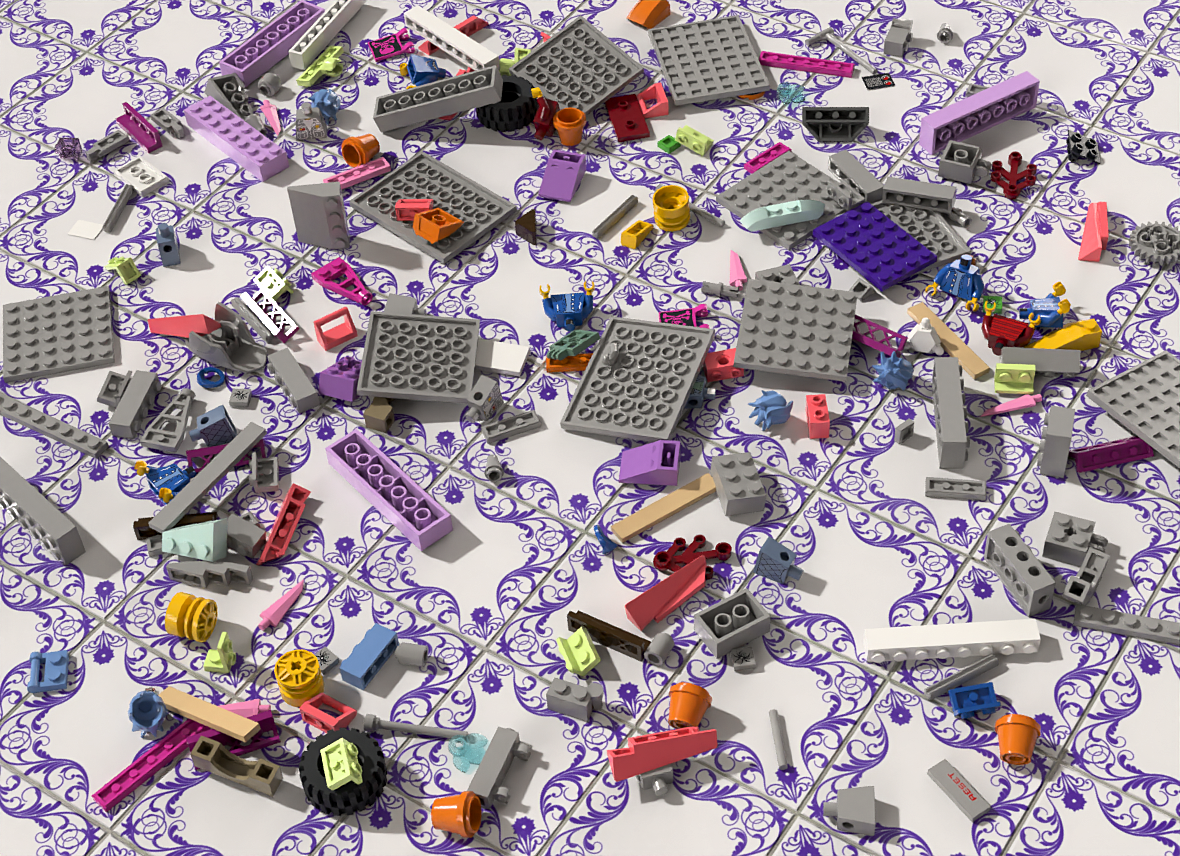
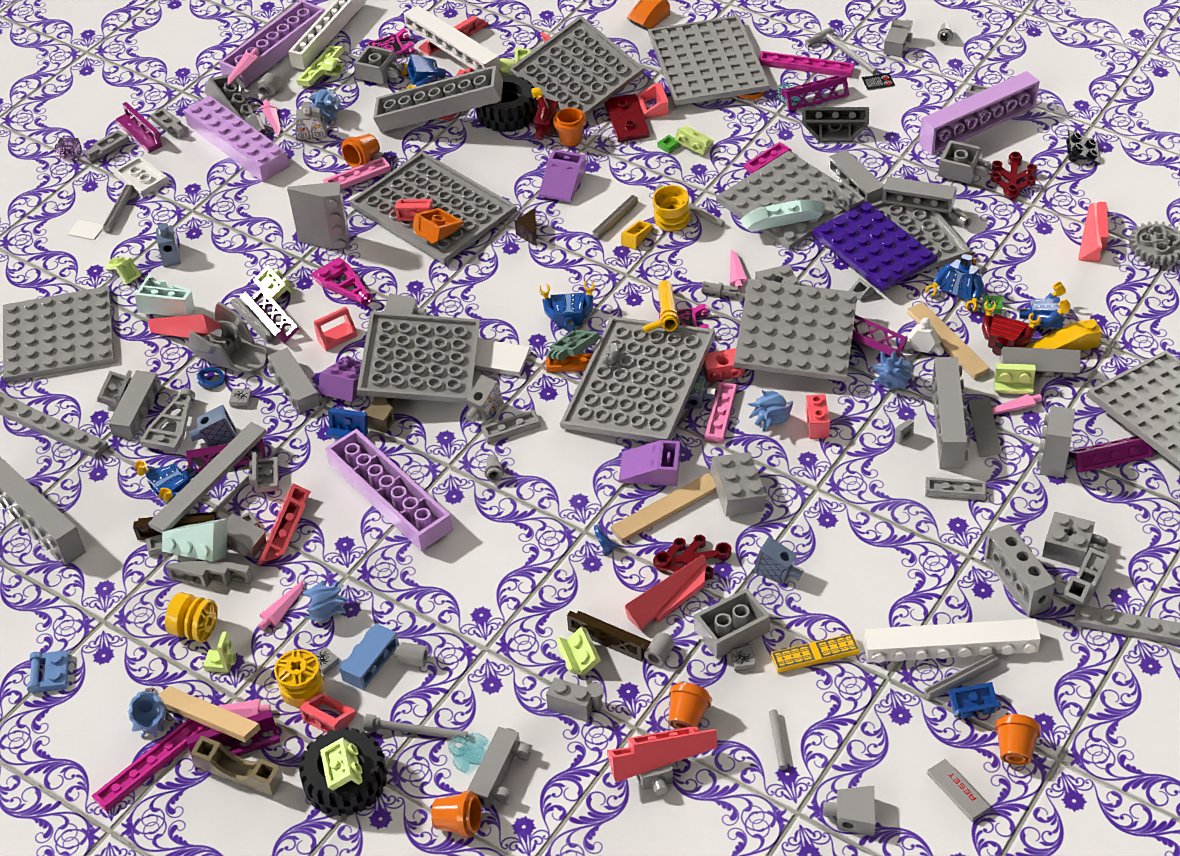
none -> light aqua wedge [134,275,194,317]
none -> bright pink bar [228,49,259,85]
none -> medium blue hair [303,580,349,621]
none -> blue bracket [326,408,368,439]
none -> light grey hinge [353,45,404,85]
none -> yellow cylinder [642,280,679,333]
none -> bright pink tile [704,382,738,443]
none -> yellow tile [771,633,859,673]
none -> magenta fence [781,75,850,111]
none -> light grey sticker [969,397,1002,457]

